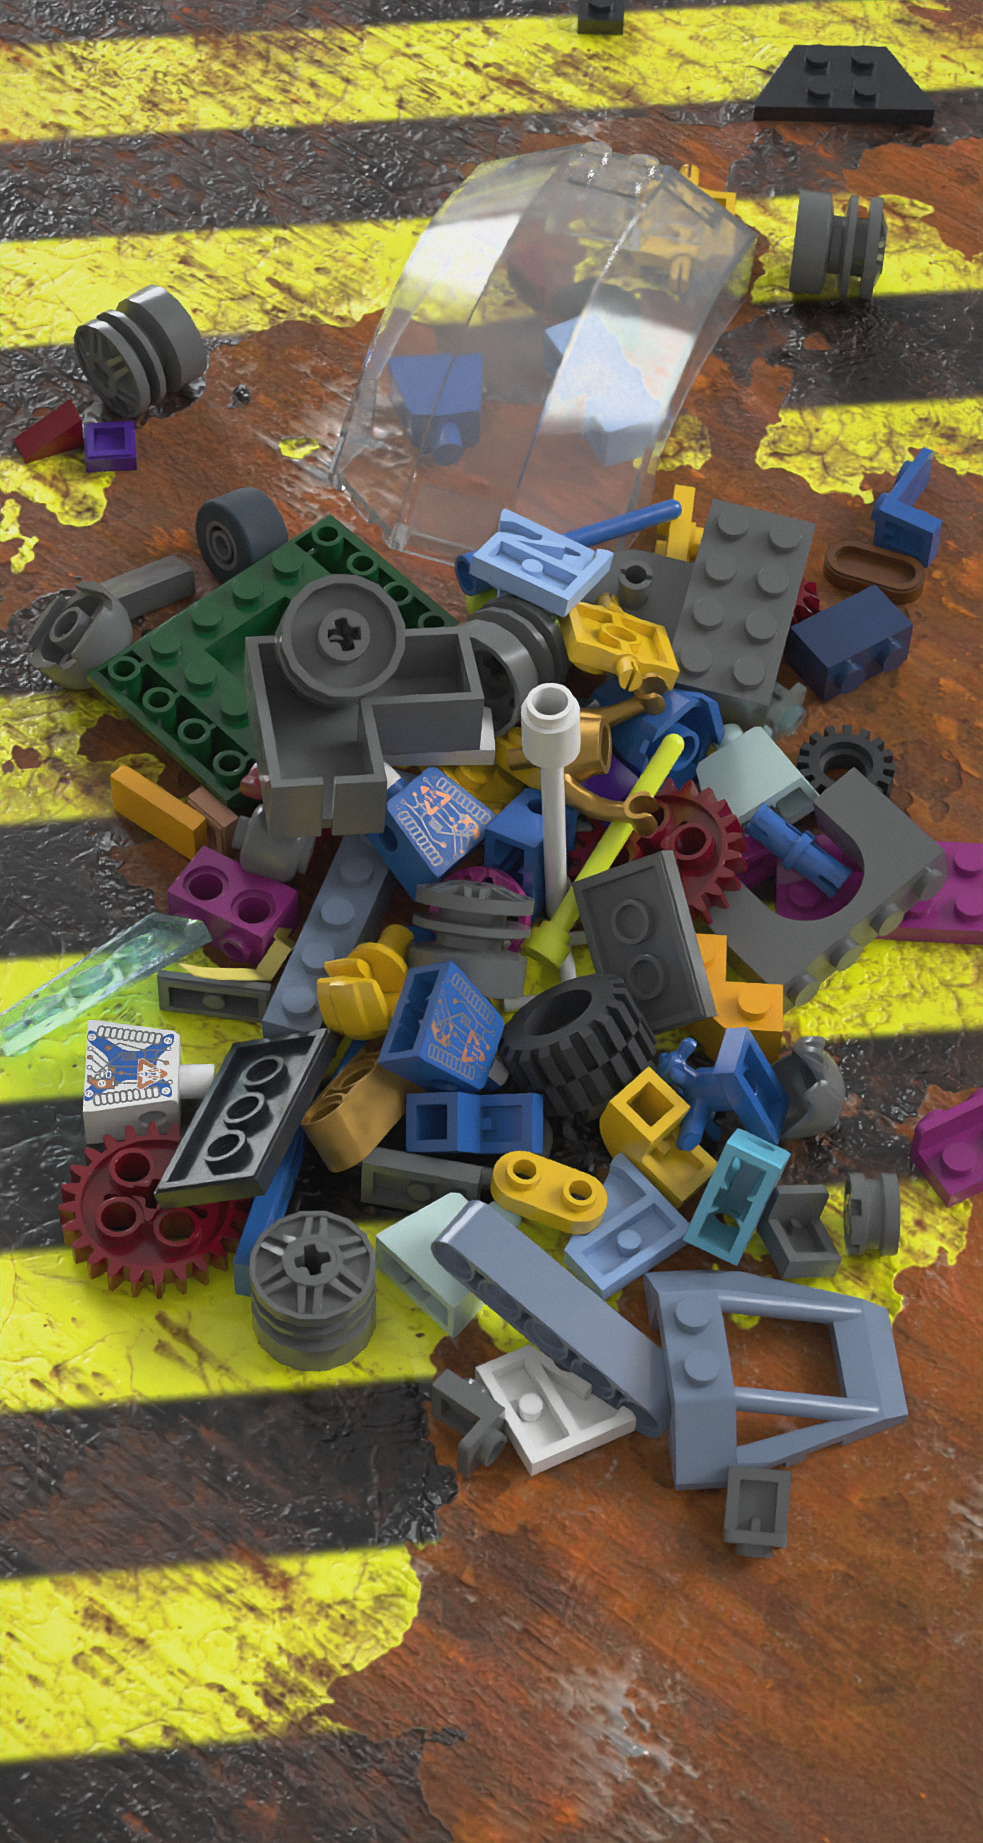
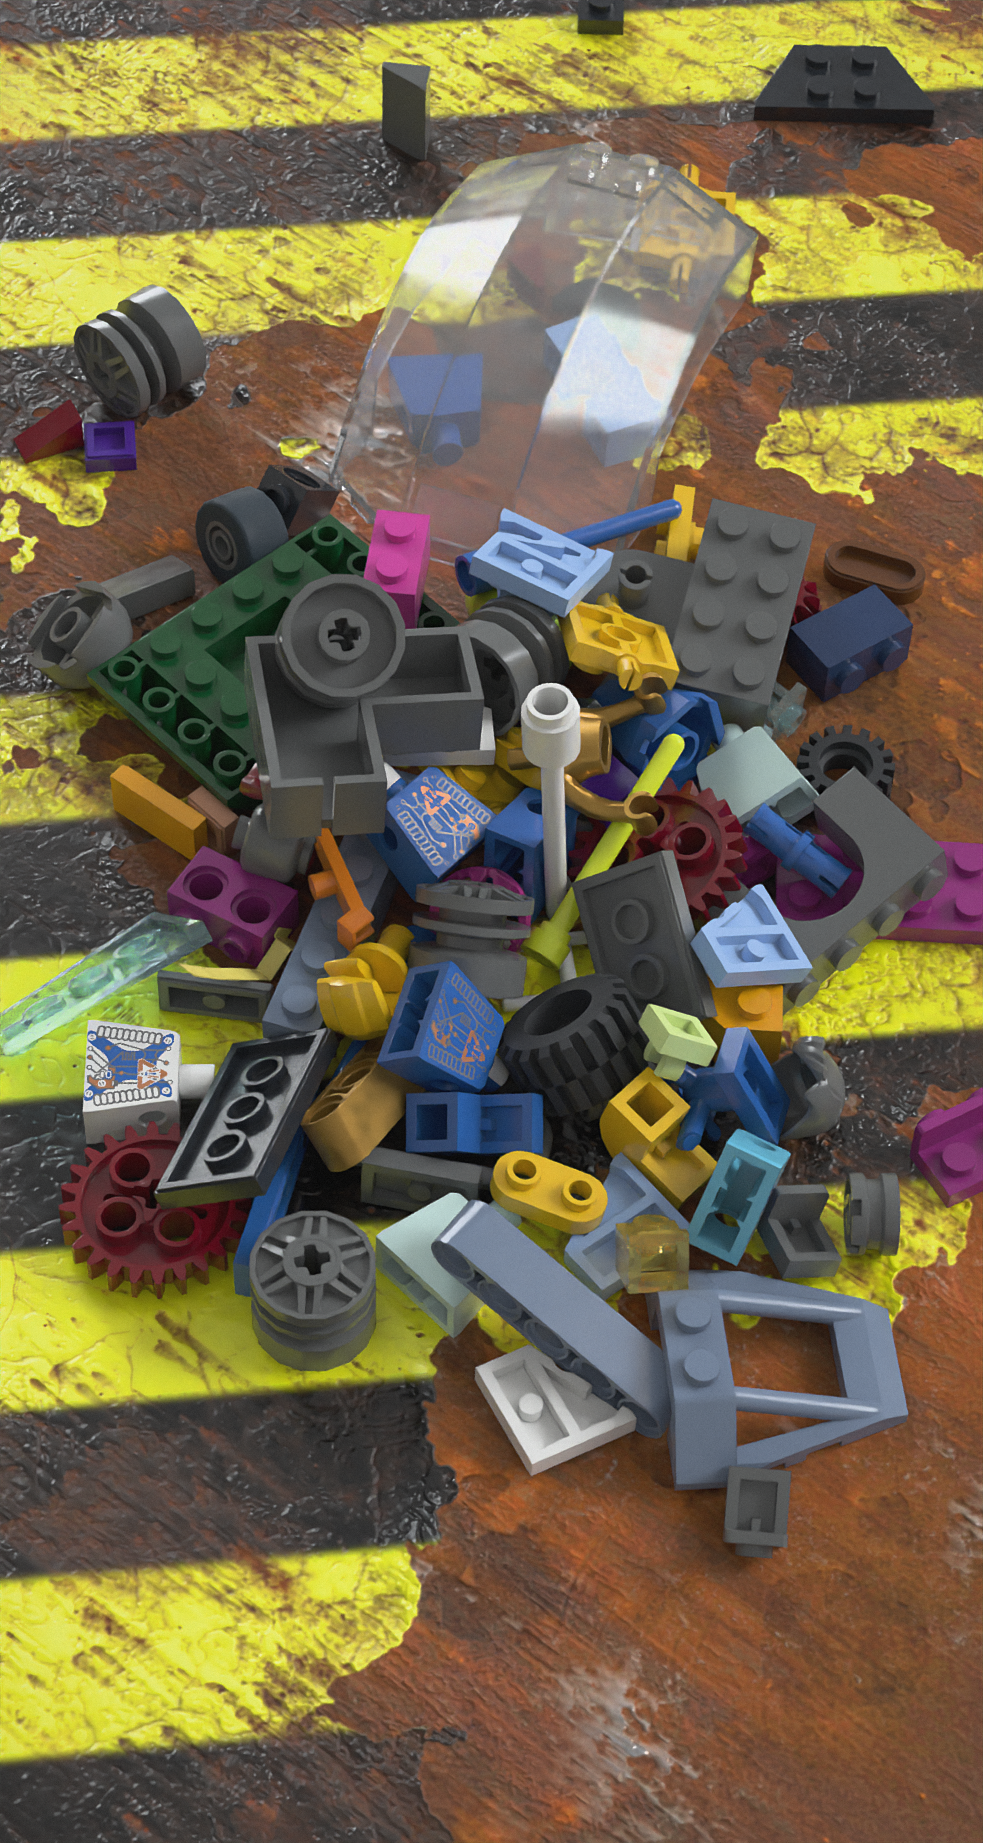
dark grey bracket [431,1368,507,1479] -> none
dark grey wheel [788,189,887,300] -> none
blue bracket [871,447,943,568] -> none
none -> black brick [257,465,340,536]
none -> orange piece [308,828,375,952]
none -> dark pink brick [364,509,430,629]
none -> dark grey slope [382,61,430,160]
none -> clear yellow brick [615,1214,689,1294]
none -> yellowish green tile [638,1004,718,1081]
none -> light blue wing [690,884,813,988]

